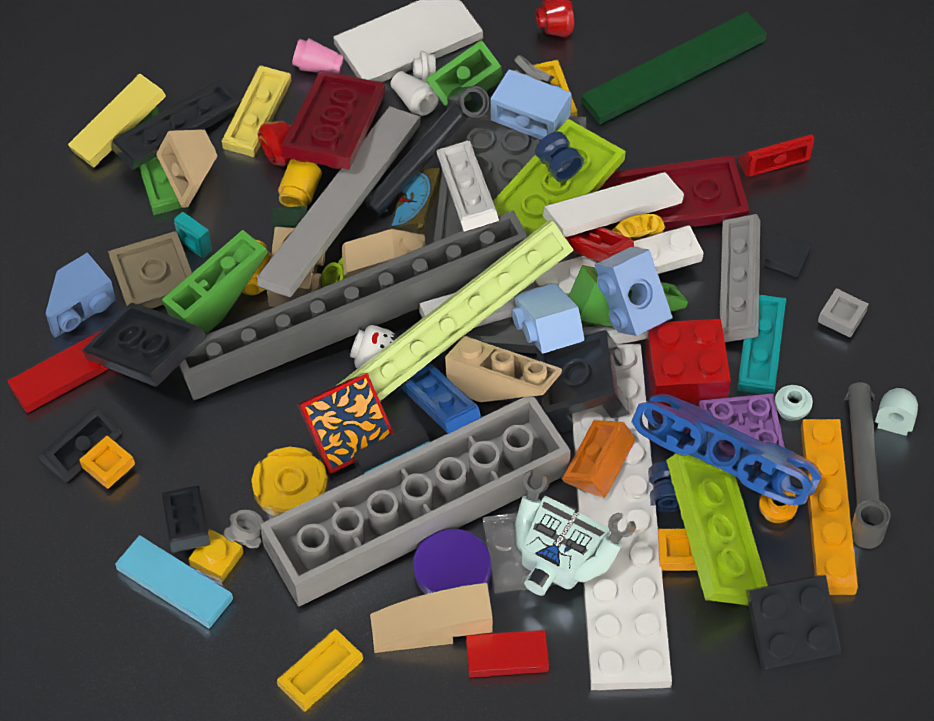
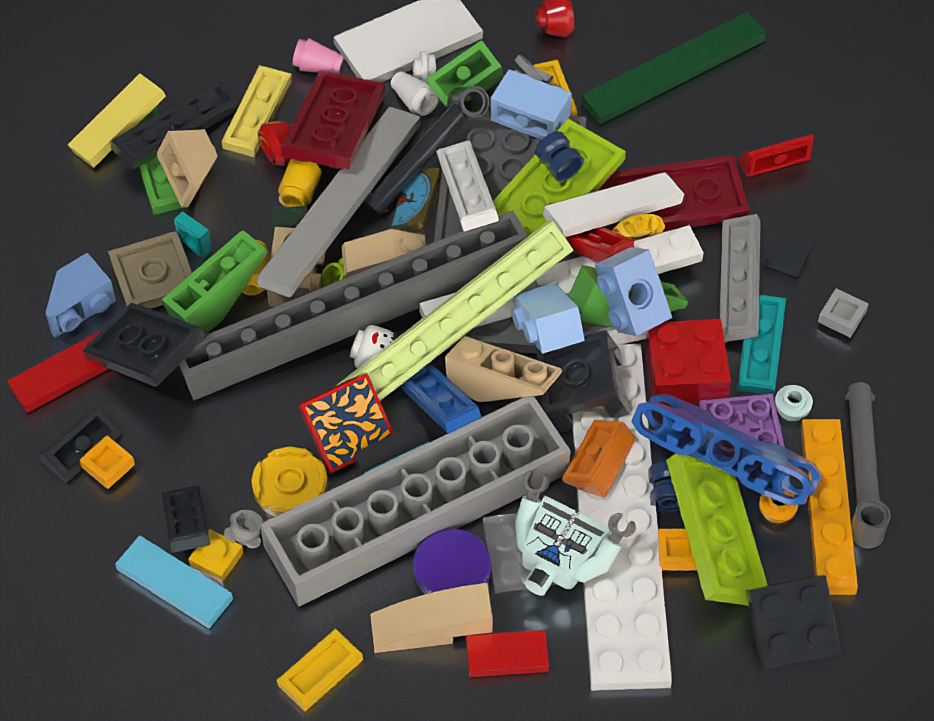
light aqua piece [875,388,918,436] -> none

